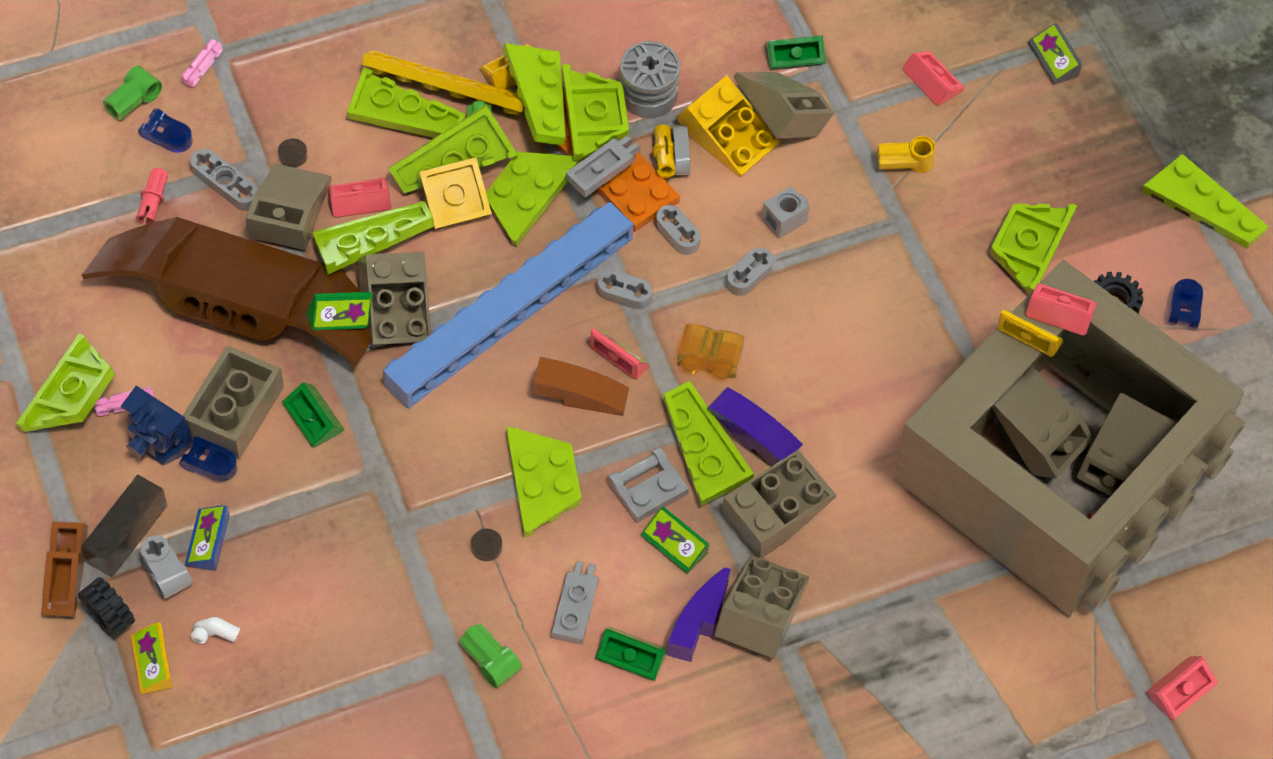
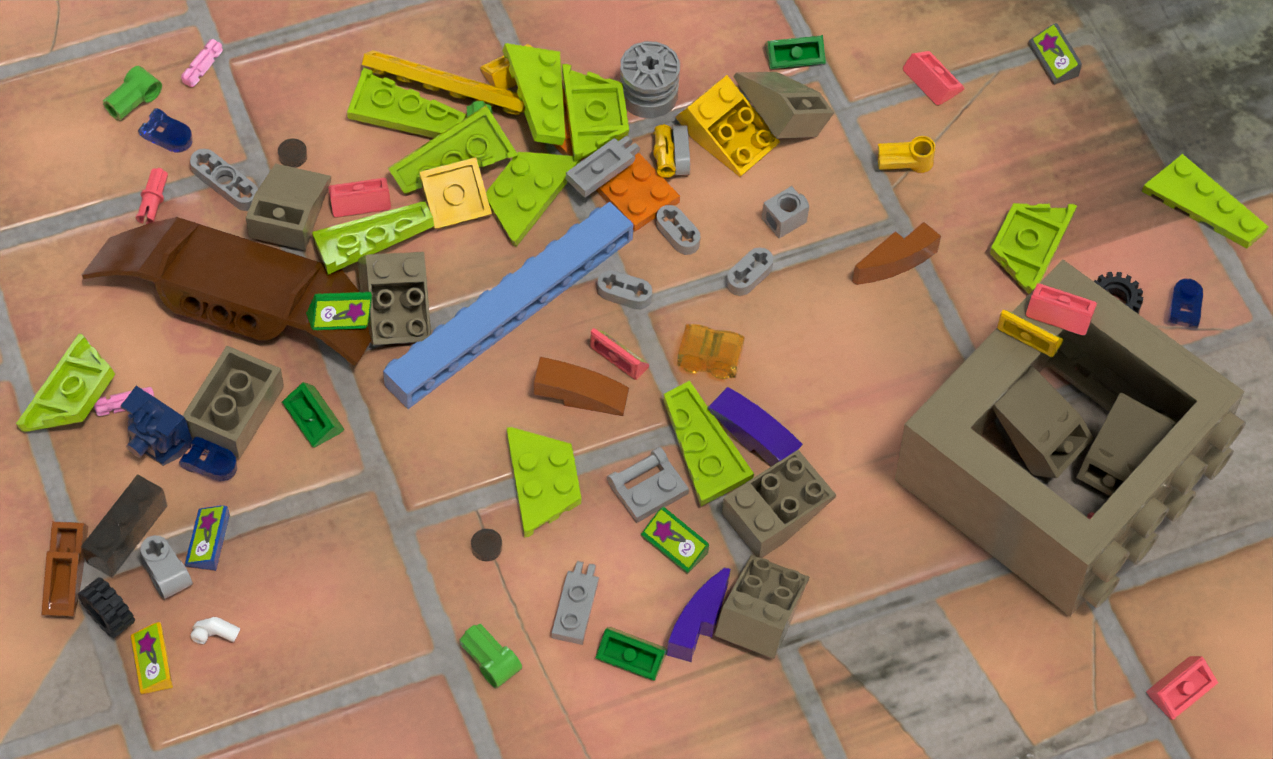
none -> dark orange slope [852,222,941,285]

